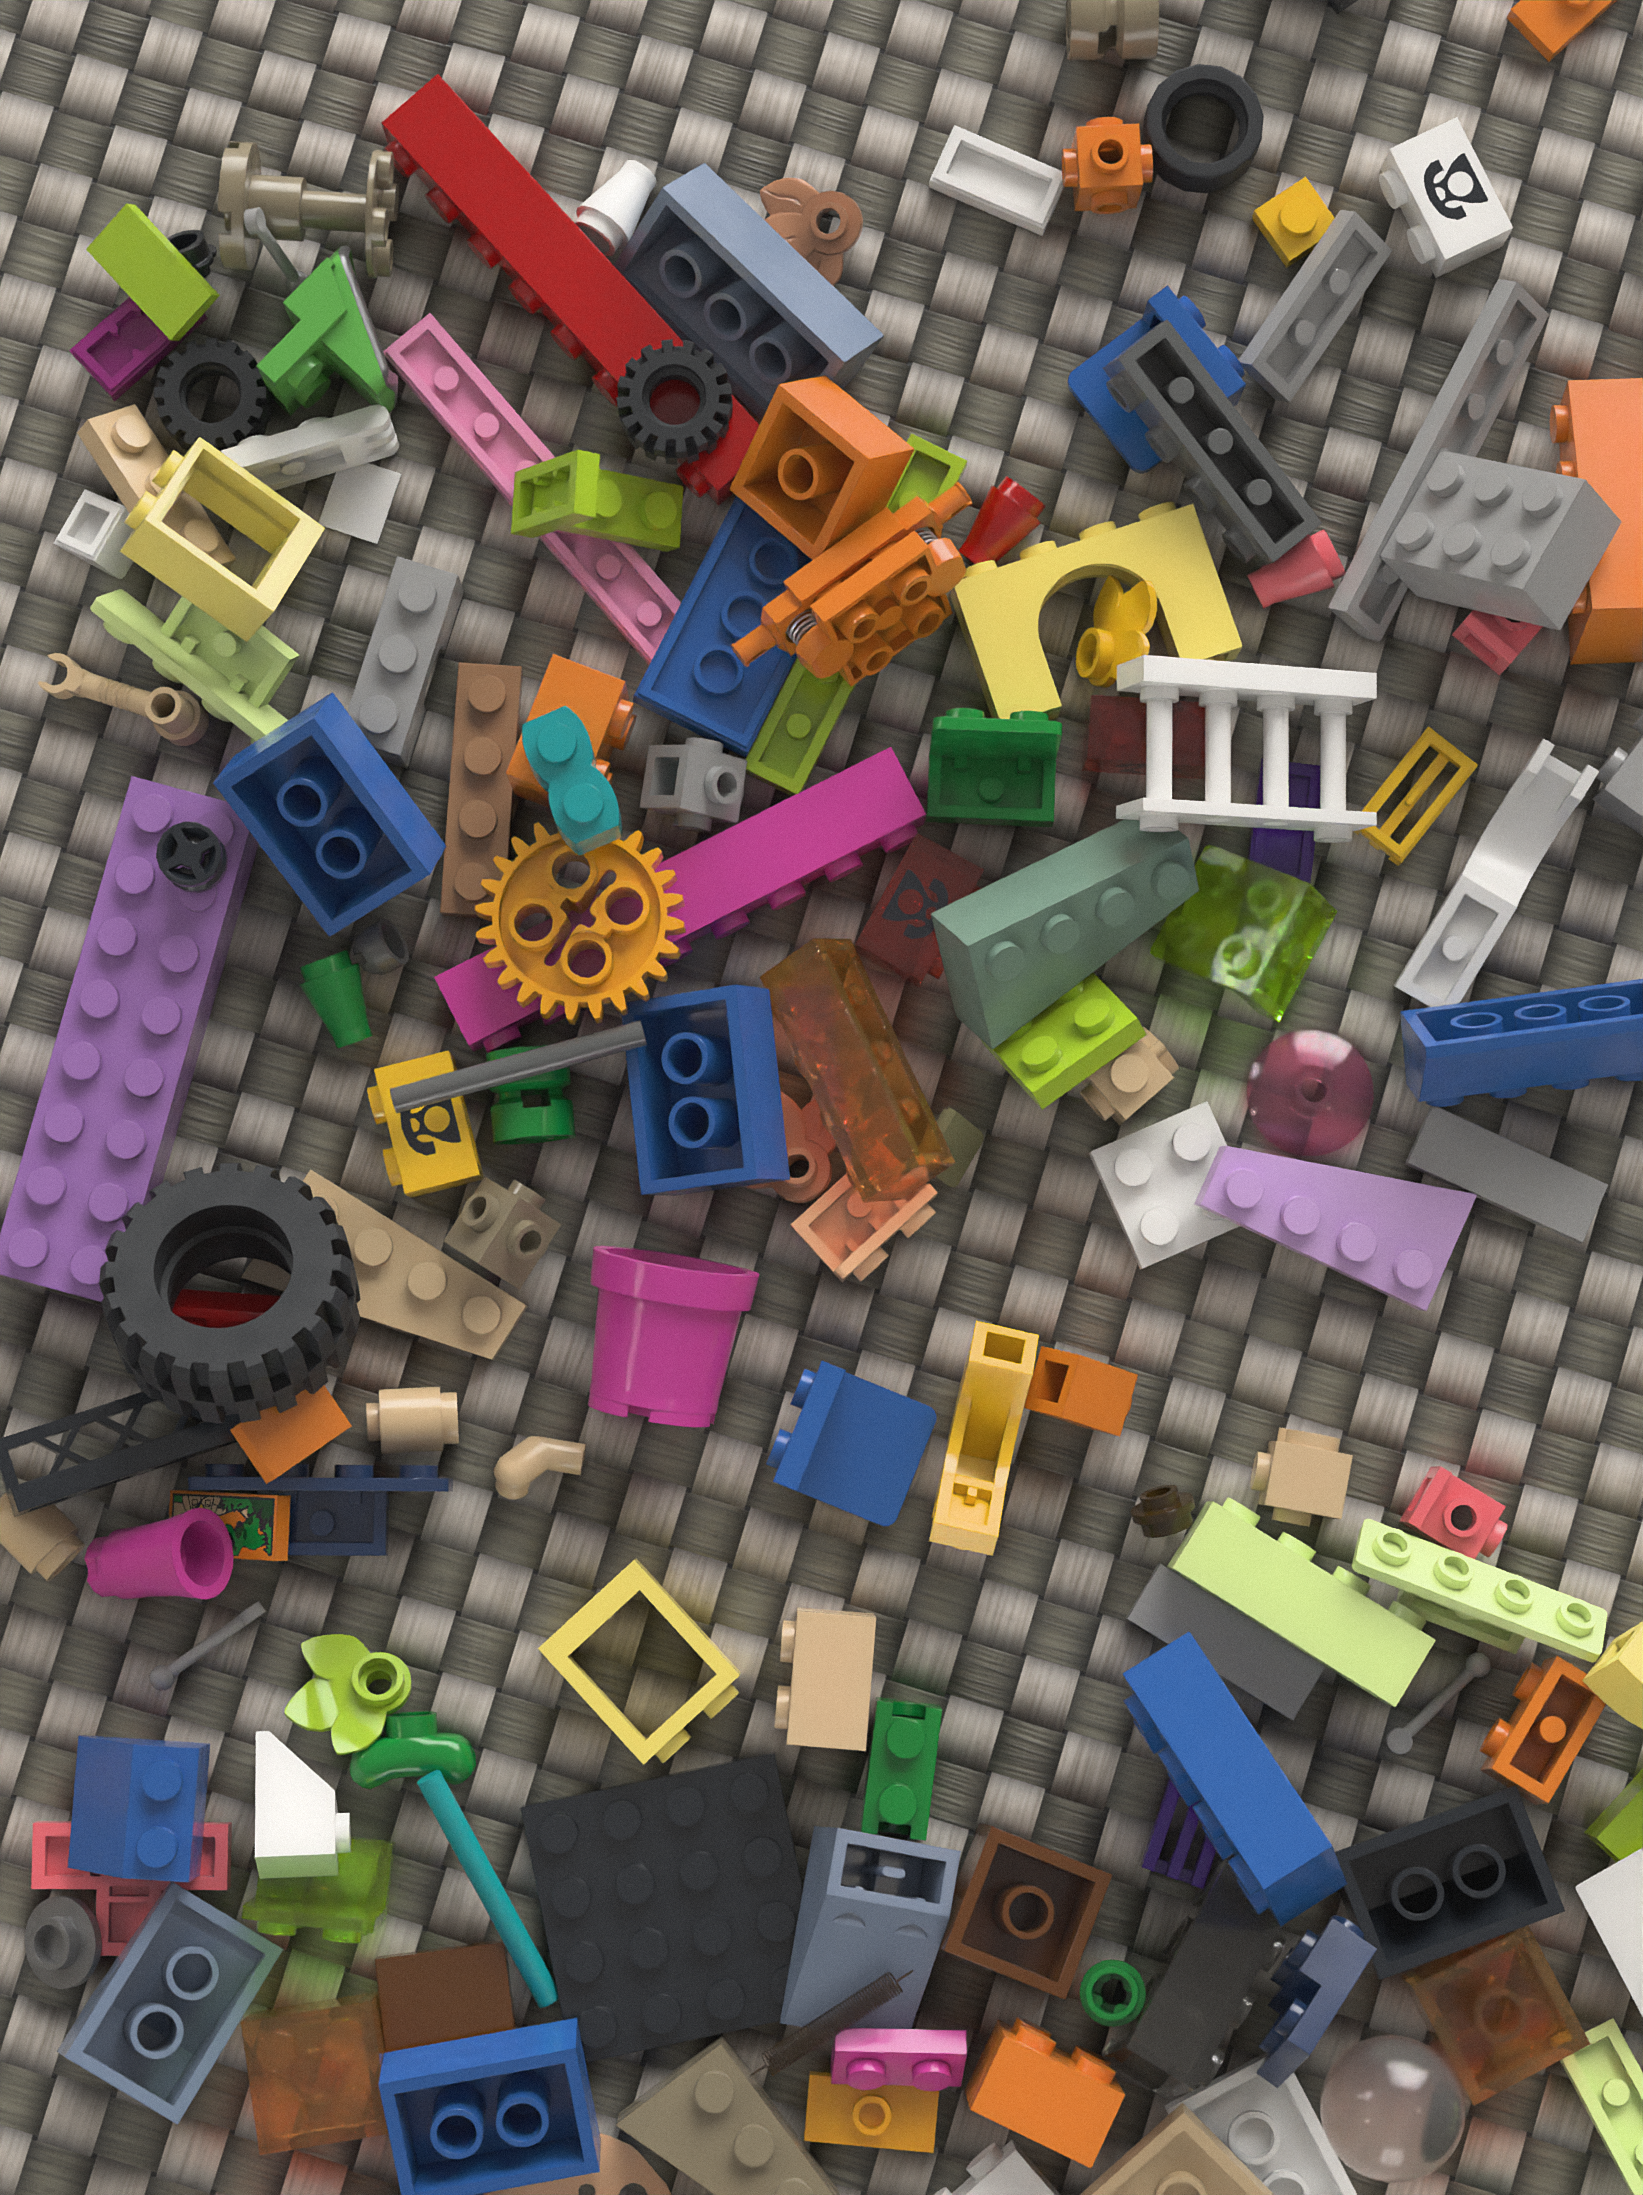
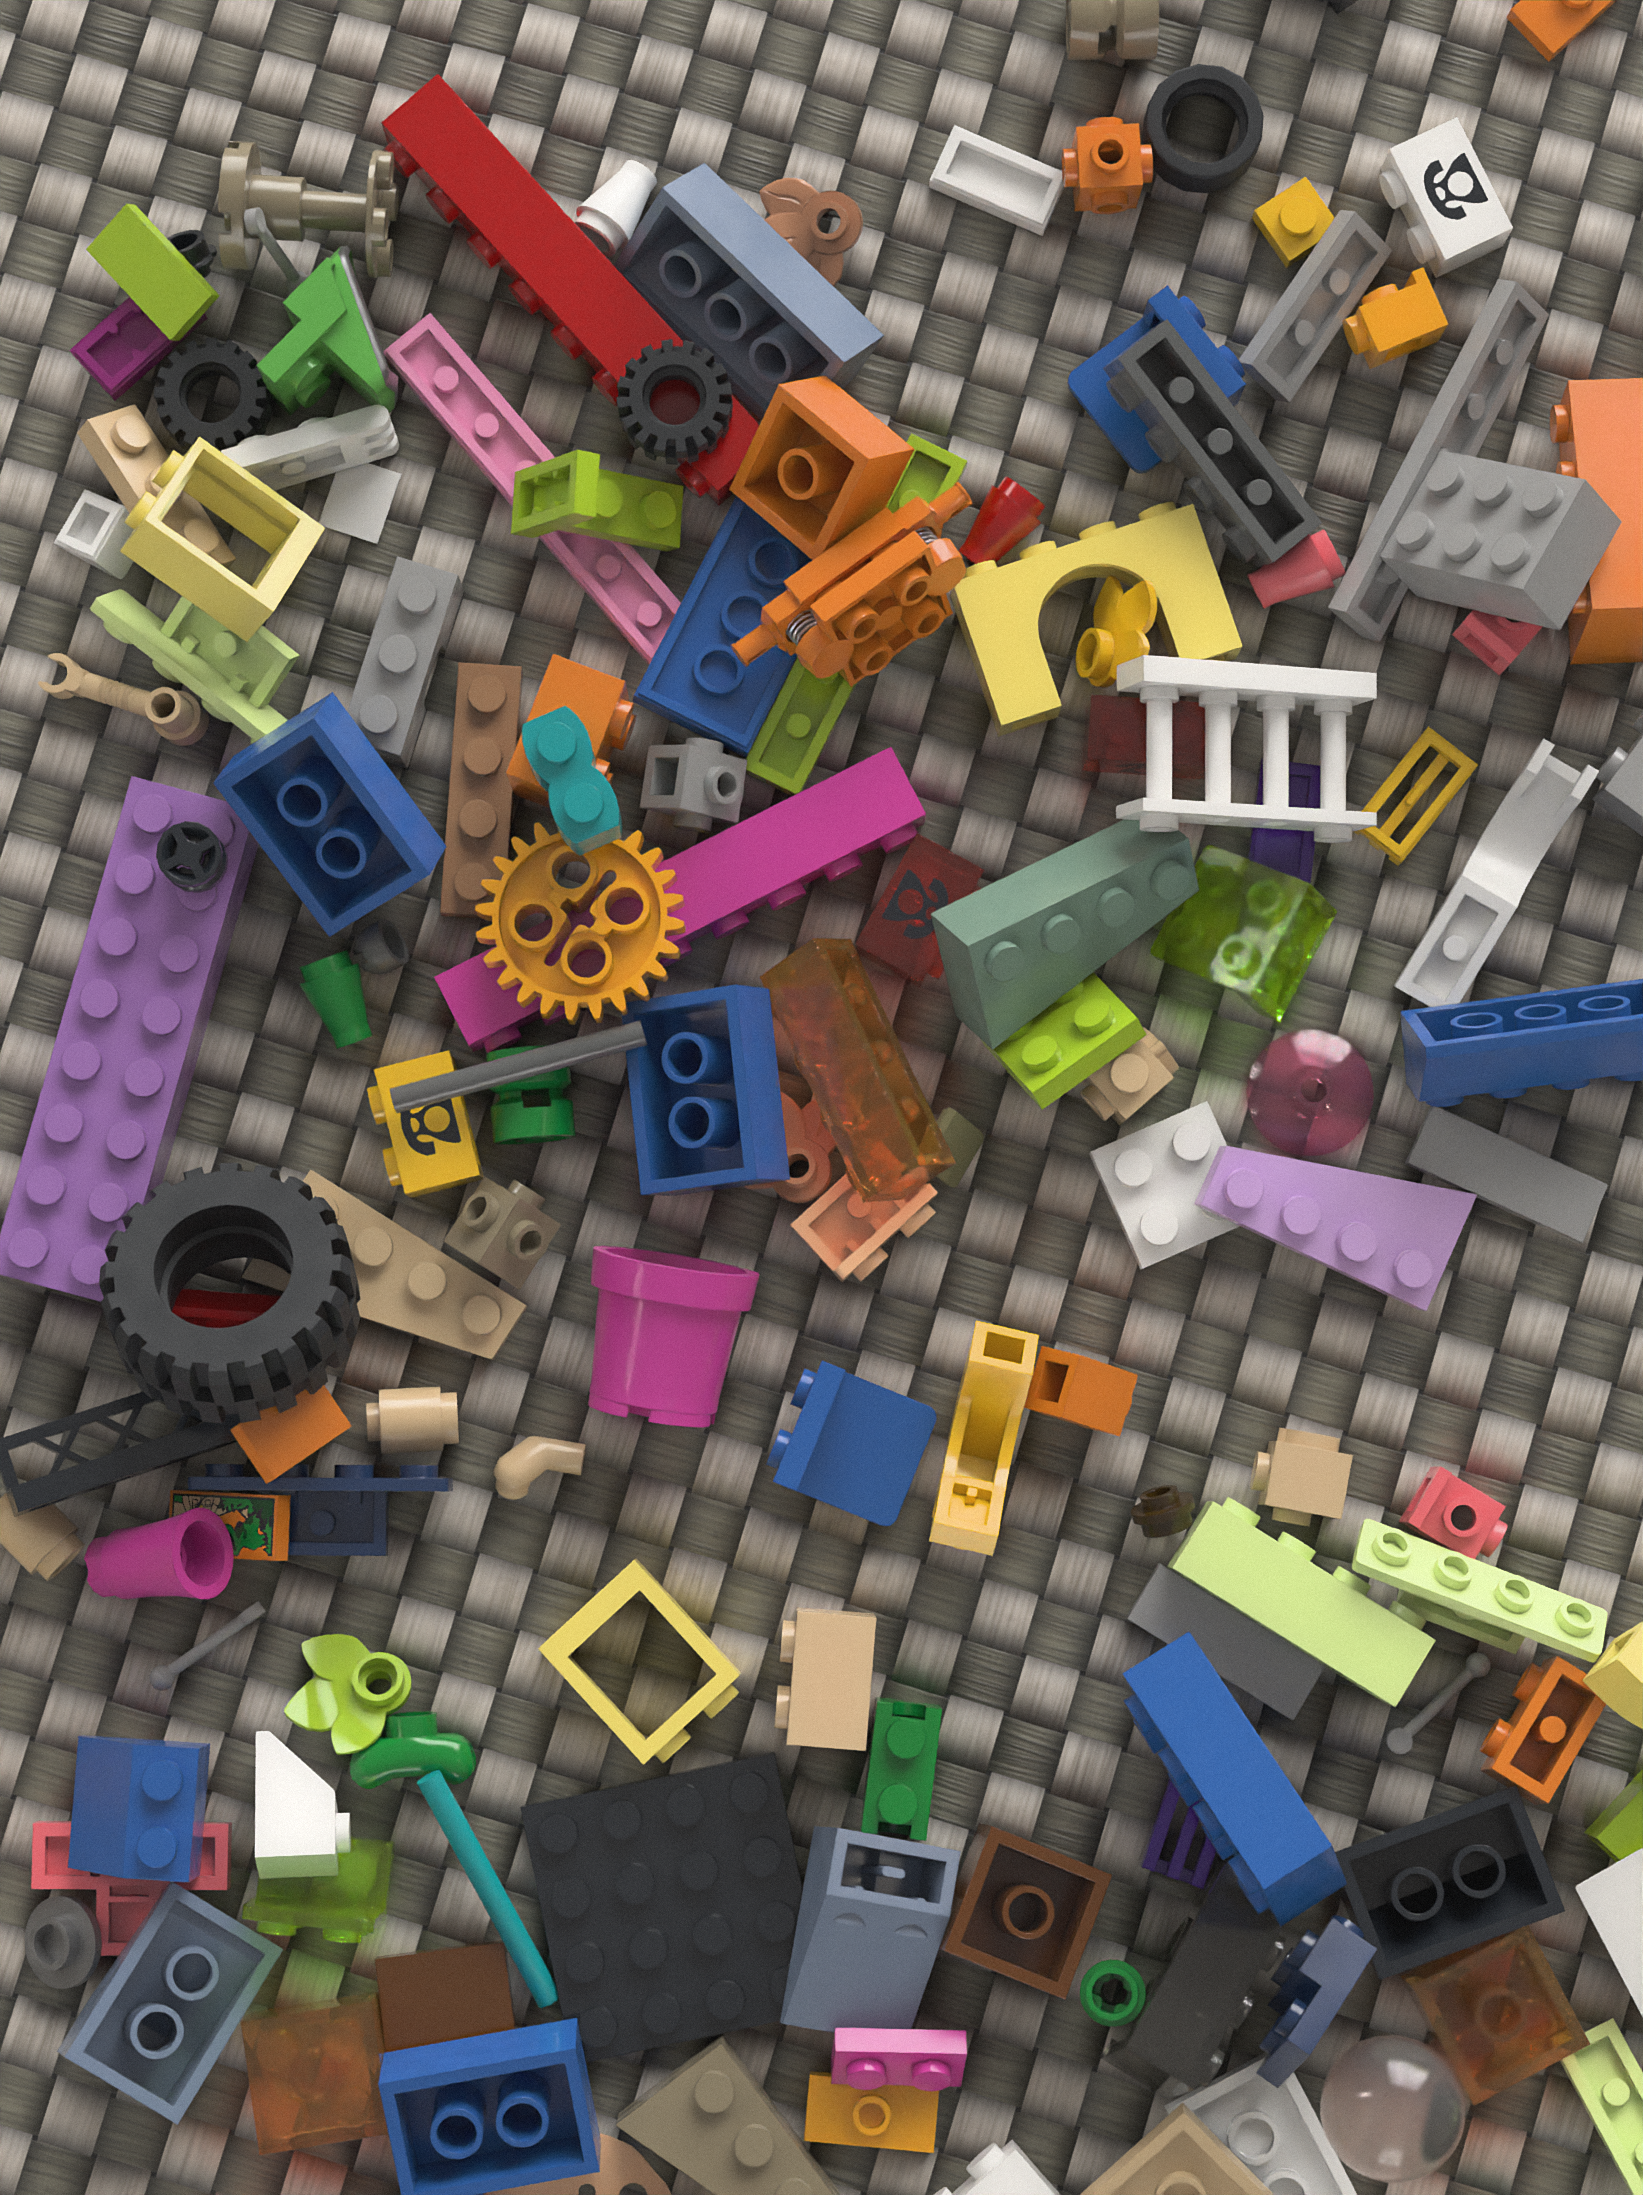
dark brown piece [749,1970,914,2077] -> none
green bracket [926,708,1062,827] -> none
orange brick [965,2017,1125,2168] -> none
none -> light orange brick [1343,267,1448,369]

